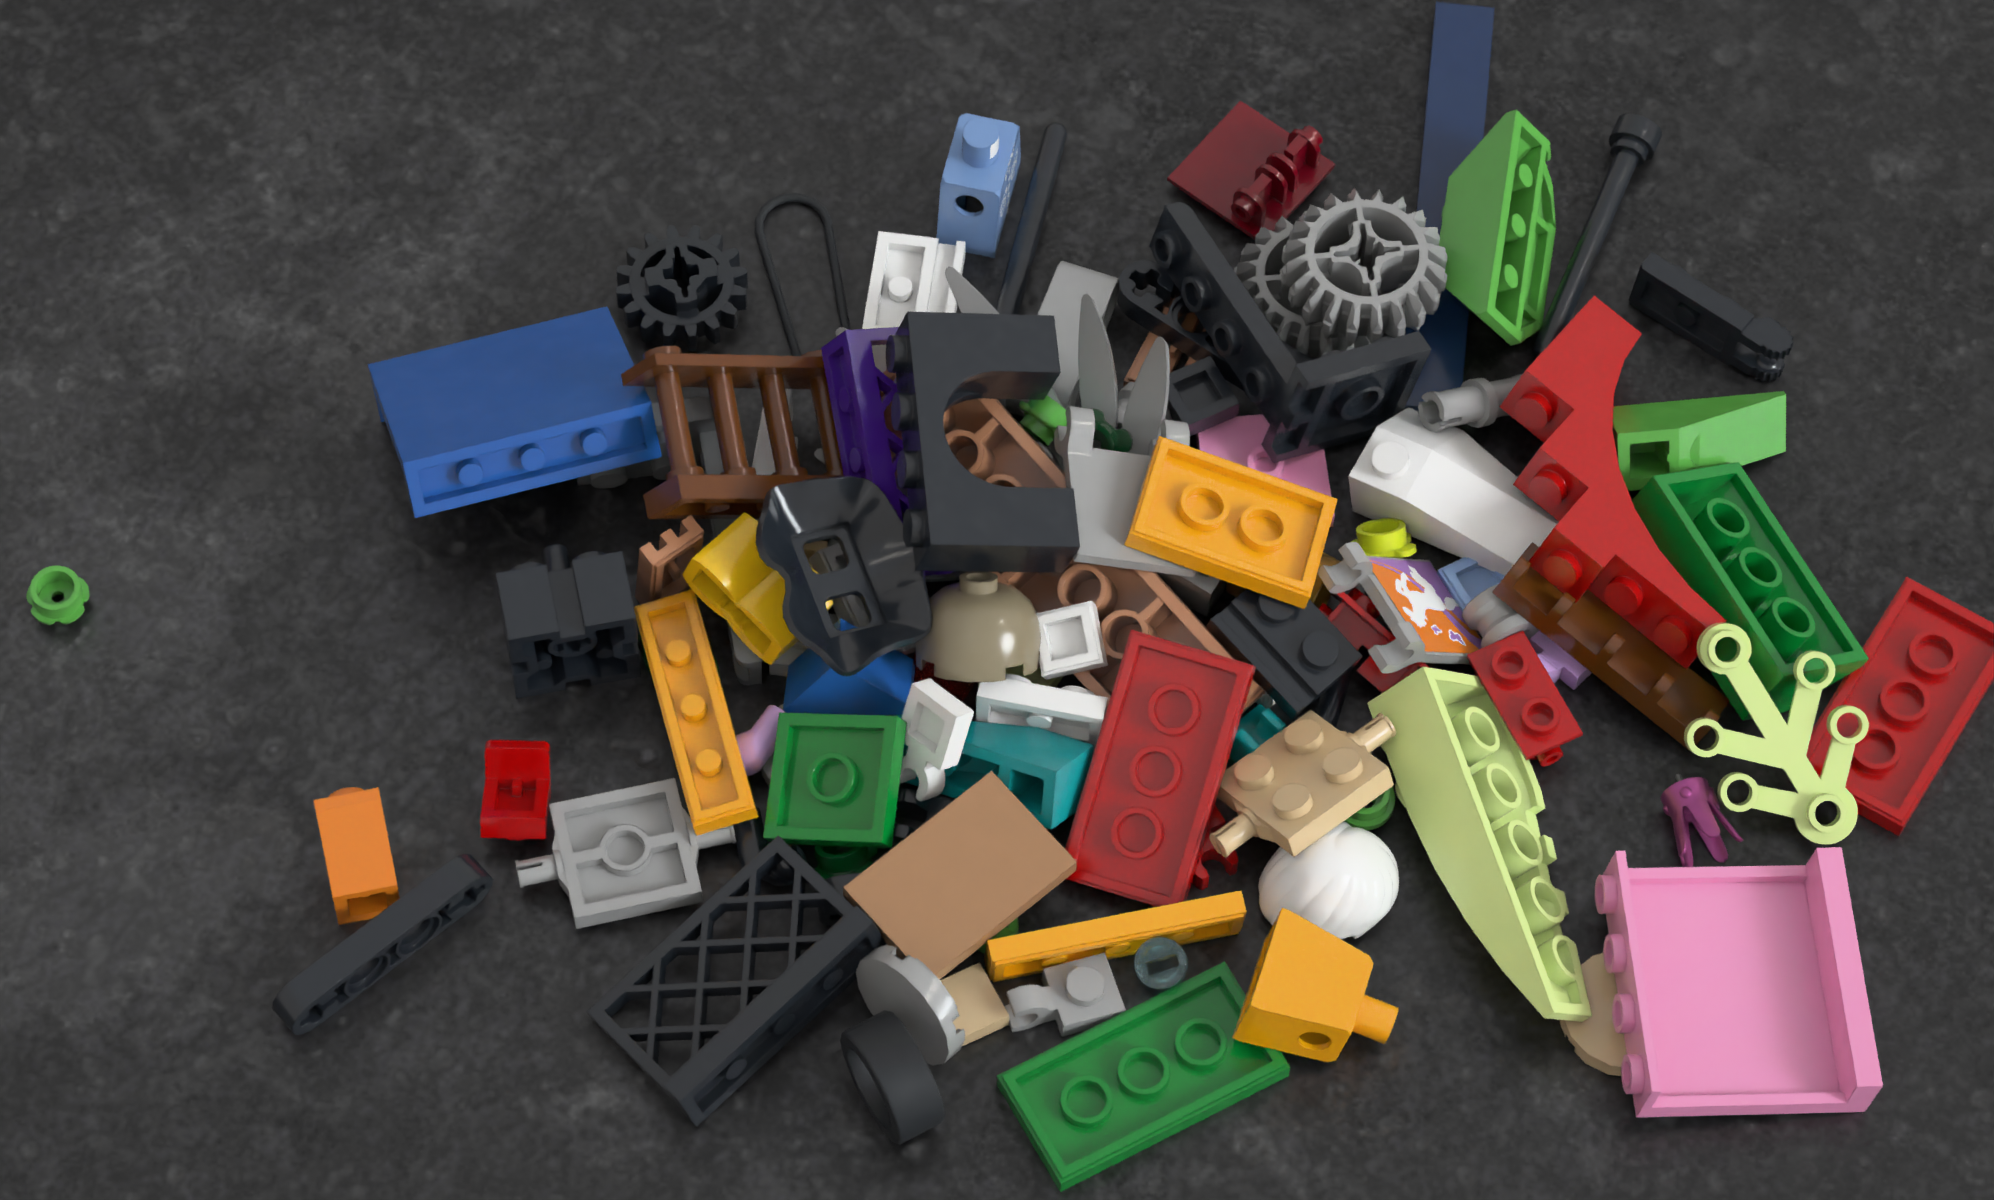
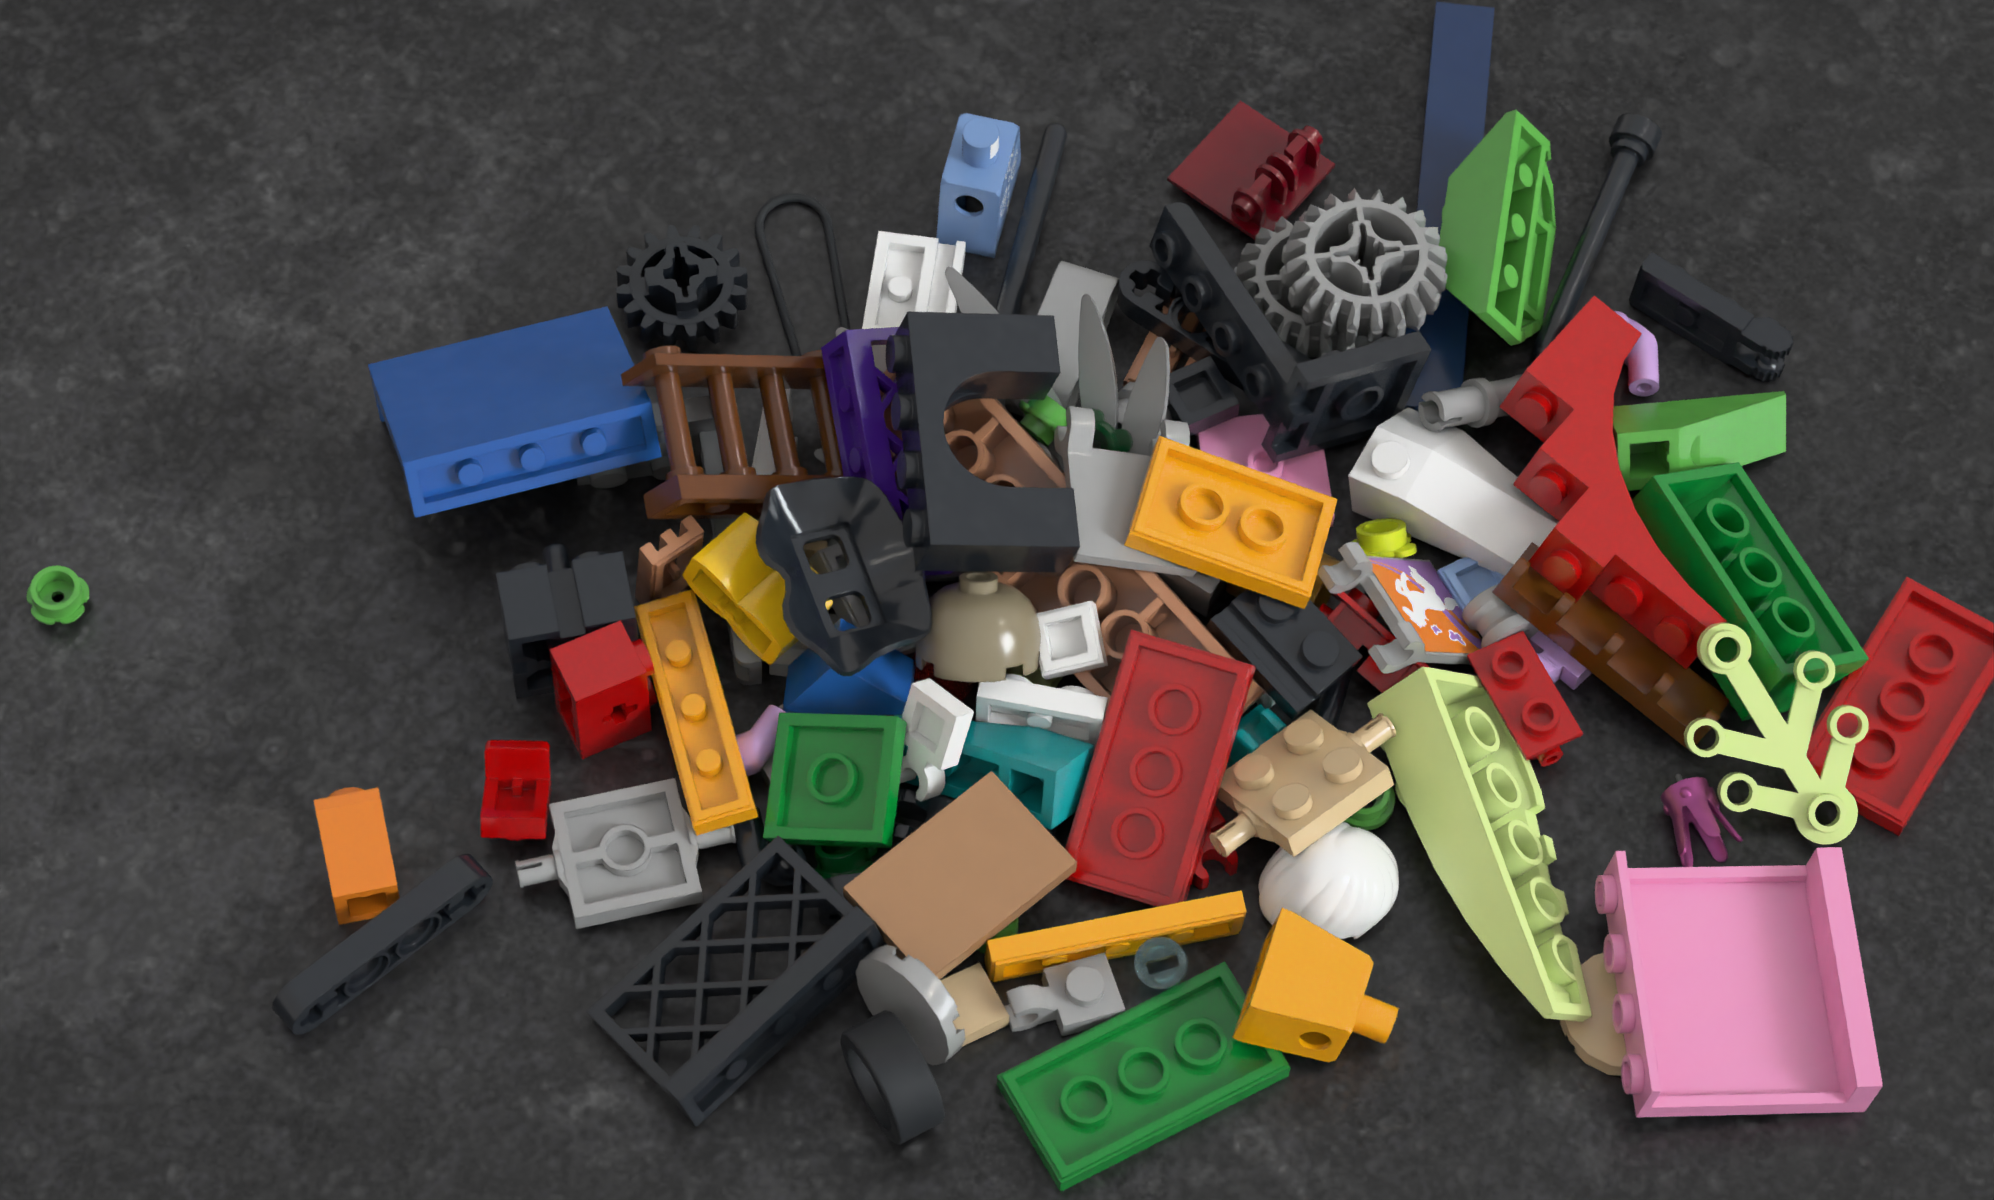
none -> red brick [550,620,657,759]
none -> lavender arm [1614,311,1659,397]

